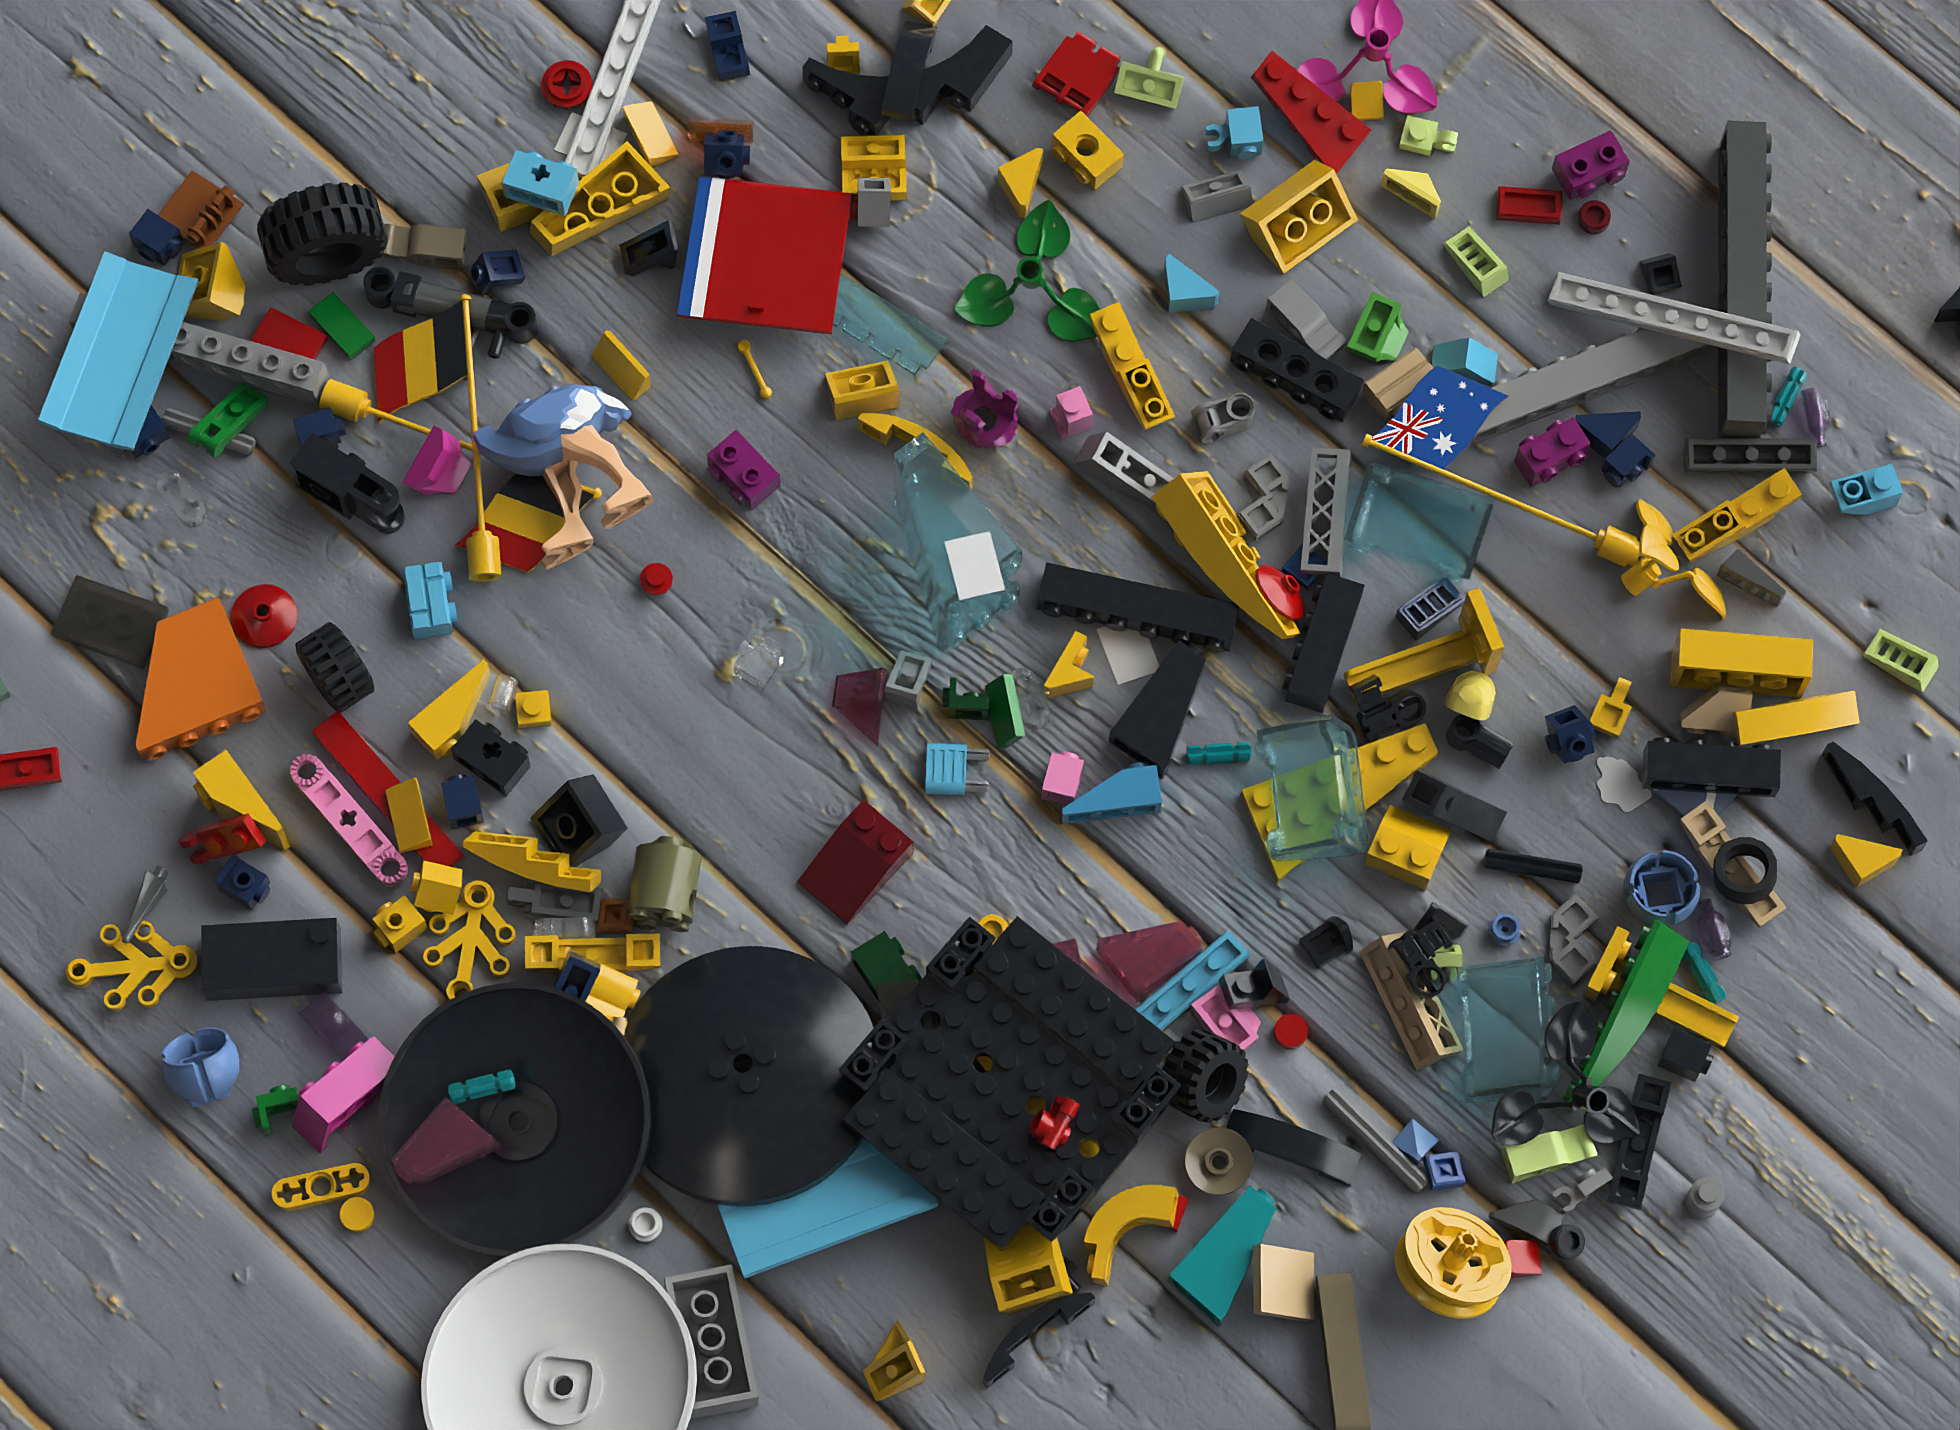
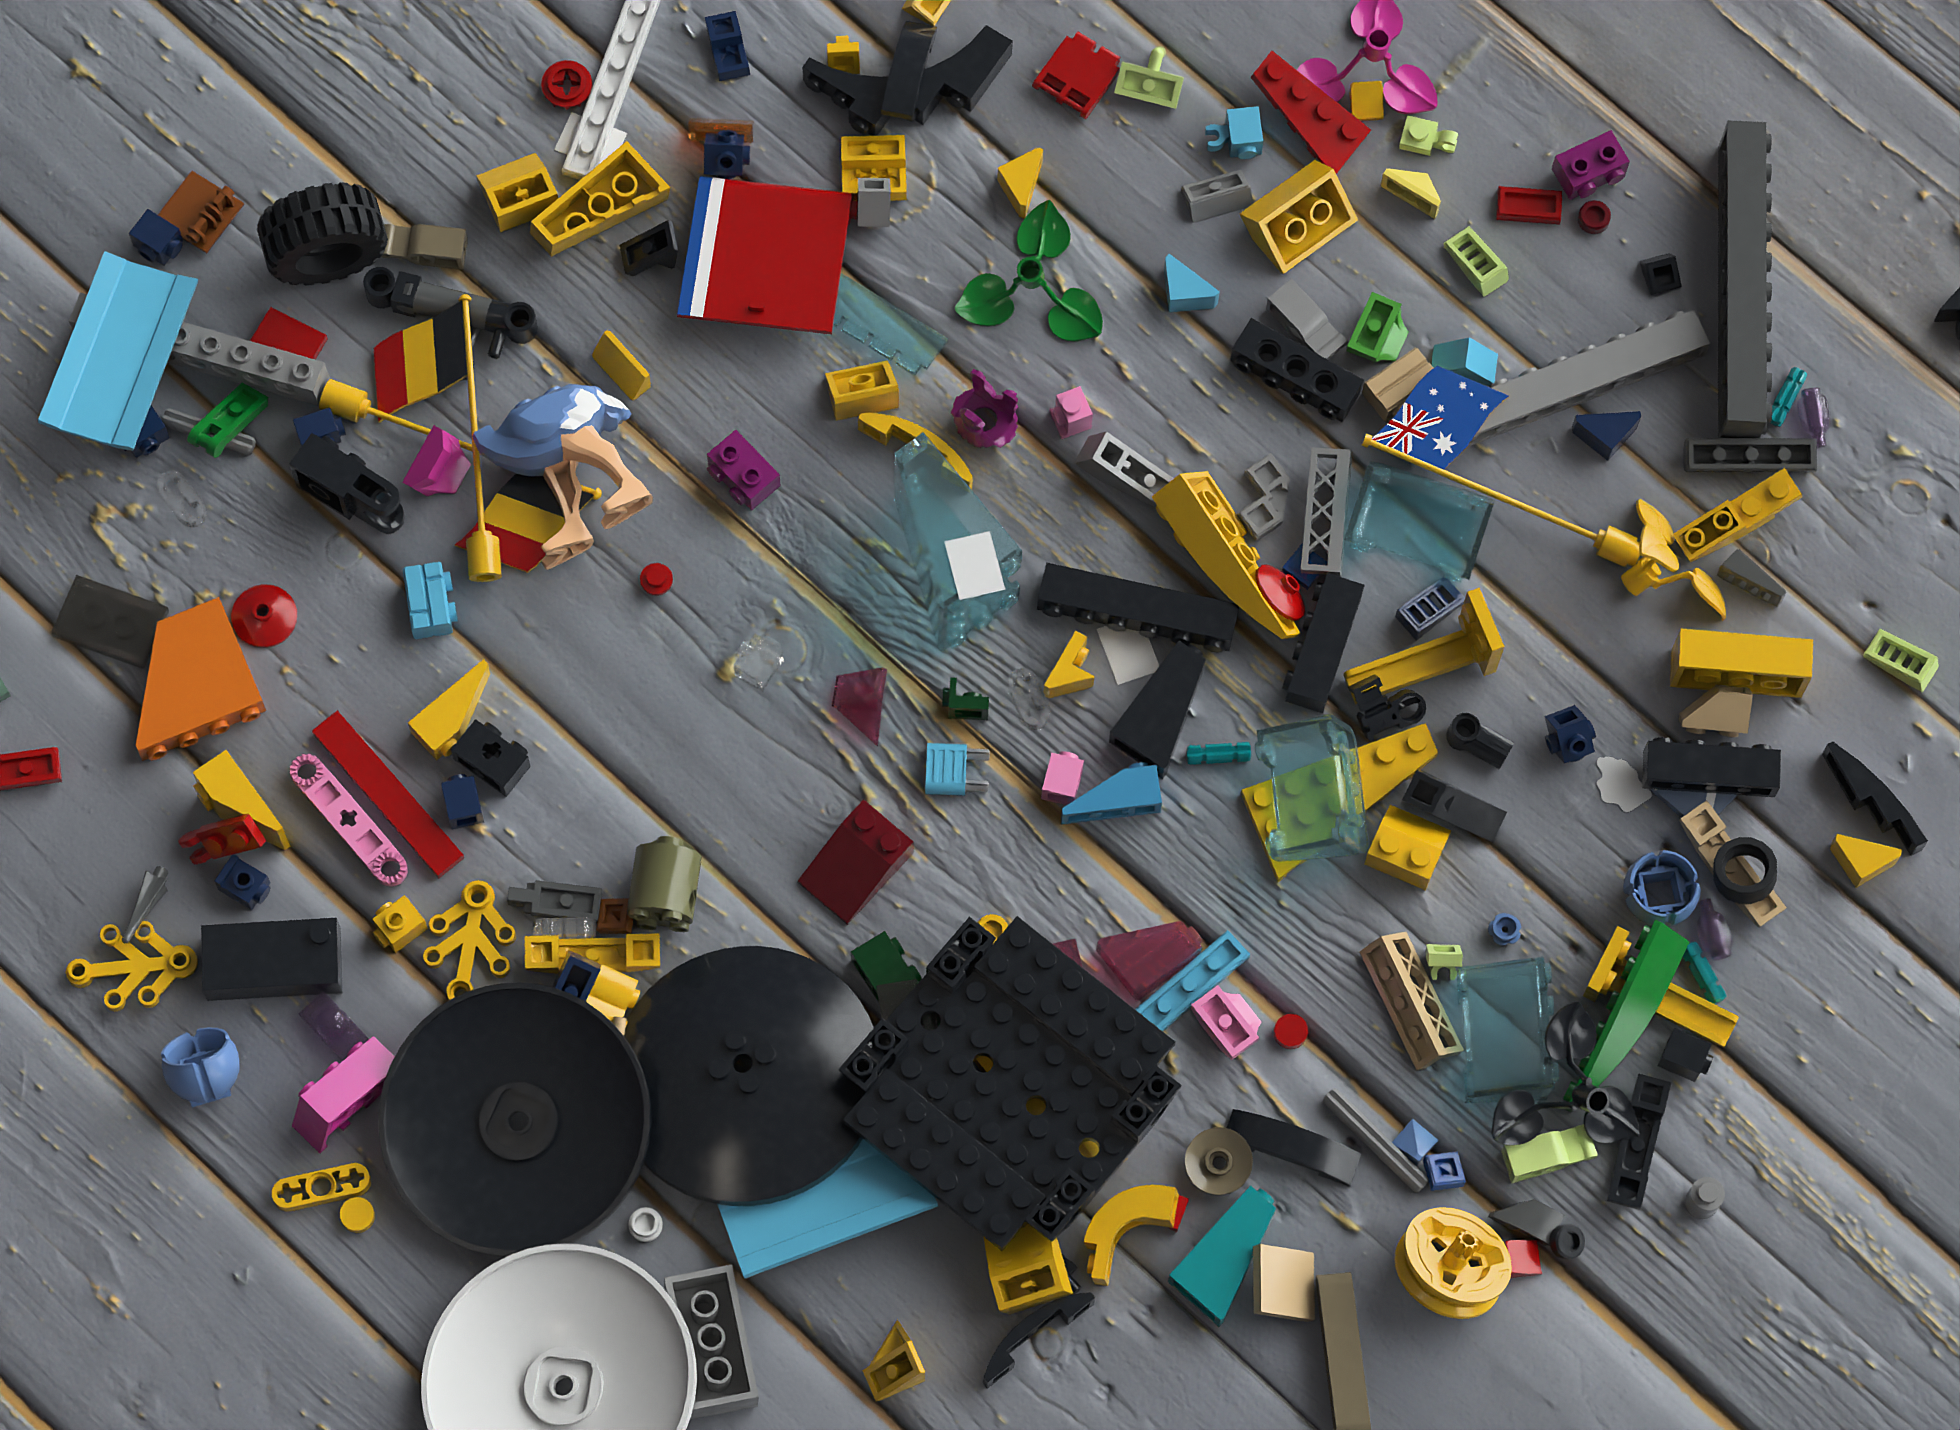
yellow slope [178,242,246,321] -> none
green bracket [252,1085,300,1136] -> none
black tyre [295,622,374,713] -> none
green tile [308,292,376,360] -> none
yellow slope [385,777,433,853] -> none
clear pink slope [391,1097,502,1185] -> none
yellow brick [409,861,463,915] -> none
teal axle [448,1070,515,1104] -> none
yellow slope [463,831,601,892] -> none
dark blue bracket [471,250,525,295] -> none
clear hinge [488,675,518,711] -> none
medium azure brick [502,150,579,216] -> none
yellow plate [515,690,552,729] -> none
black slope [530,774,628,867] -> none
yellow slope [622,101,679,168] -> none
yellow hinge [737,340,772,399] -> none
light grey slope [884,650,932,709] -> none
green tile [985,674,1025,748] -> none
red plate [1029,1095,1080,1150] -> none
yellow brick [1052,111,1124,191] -> none
yellow slope [1088,302,1175,430] -> none
black tyre [1162,1029,1249,1123] -> none
light grey piece [1191,393,1255,444] -> none
black slope [1218,959,1290,1010] -> none
black tile [1299,916,1353,969] -> none
black piece [1388,919,1453,999] -> none
black tile [1413,902,1470,937] -> none
light yellow piece [1444,671,1496,721] -> none
black axle [1484,849,1583,883] -> none
magenta brick [1514,417,1591,487] -> none
white tile [1547,272,1801,365] -> none
light grey tile [1549,893,1599,987] -> none
light grey plate [1551,1167,1613,1215] -> none
yellow plate [1590,677,1632,739] -> none
dark blue brick [1601,433,1655,487] -> none
yellow slope [1733,690,1859,745] -> none
medium azure slope [1830,464,1903,515] -> none

